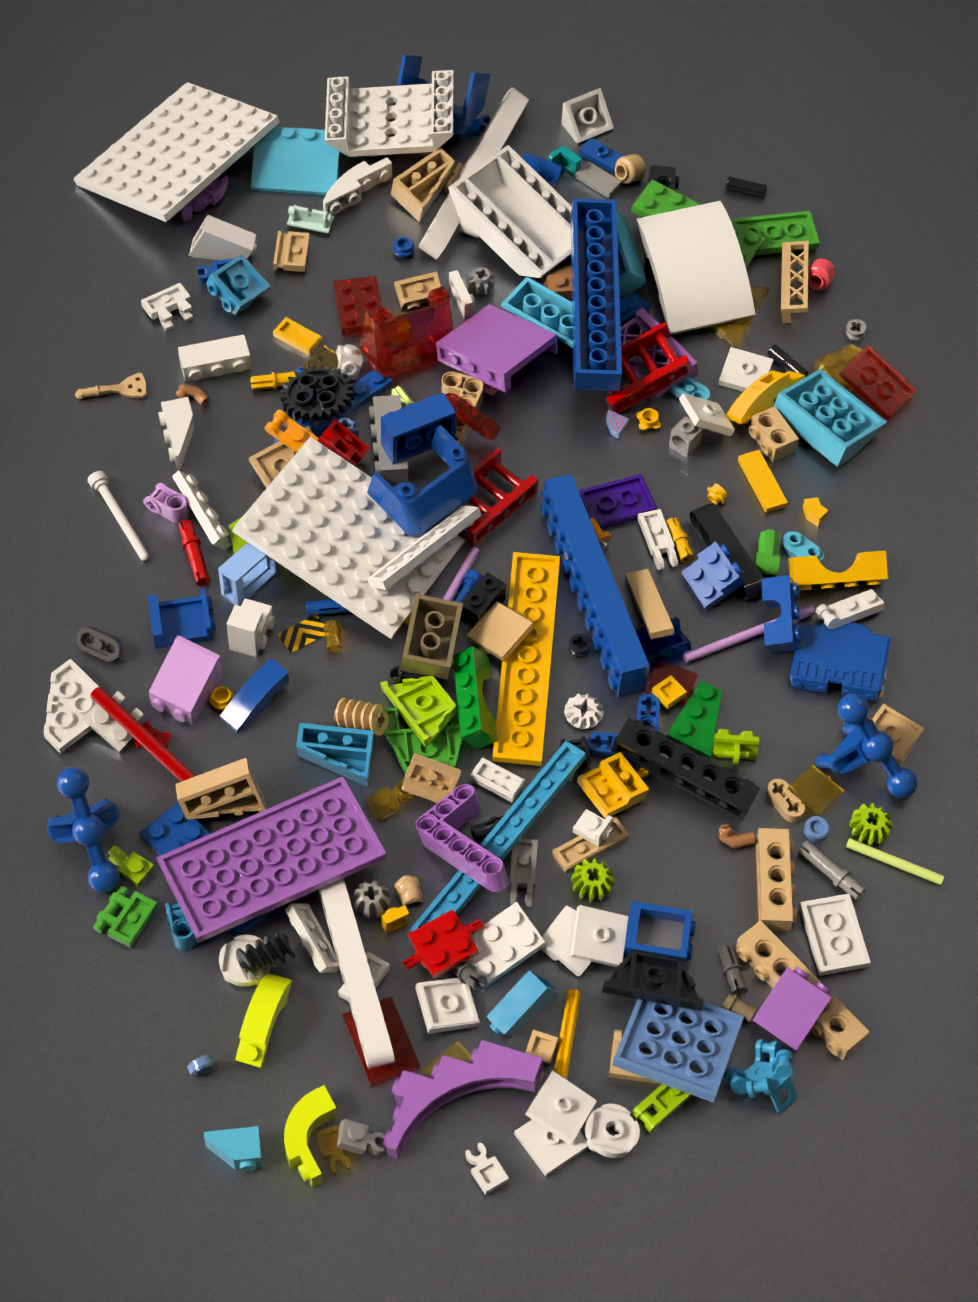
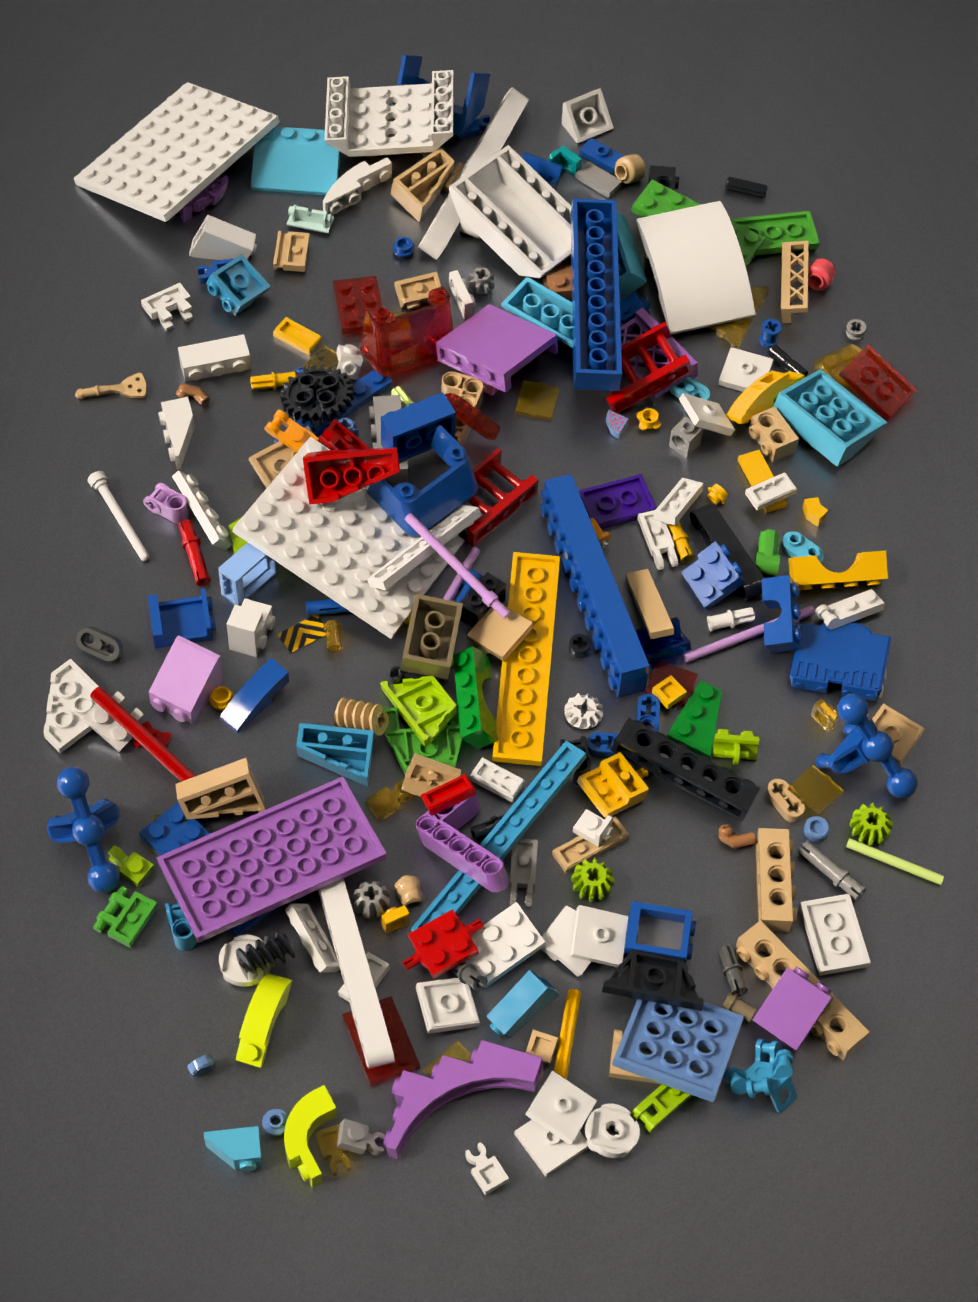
none -> medium blue plate [262,1109,288,1136]
none -> red wedge [303,447,400,505]
none -> lavender bar [404,513,510,619]
none -> red tile [420,774,477,816]
none -> clear yellow piece [515,380,560,421]
none -> white plate [654,478,703,525]
none -> white axle [707,607,755,631]
none -> white plate [745,472,797,511]
none -> blue bush [759,319,782,348]
none -> clear yellow plate [811,699,838,732]

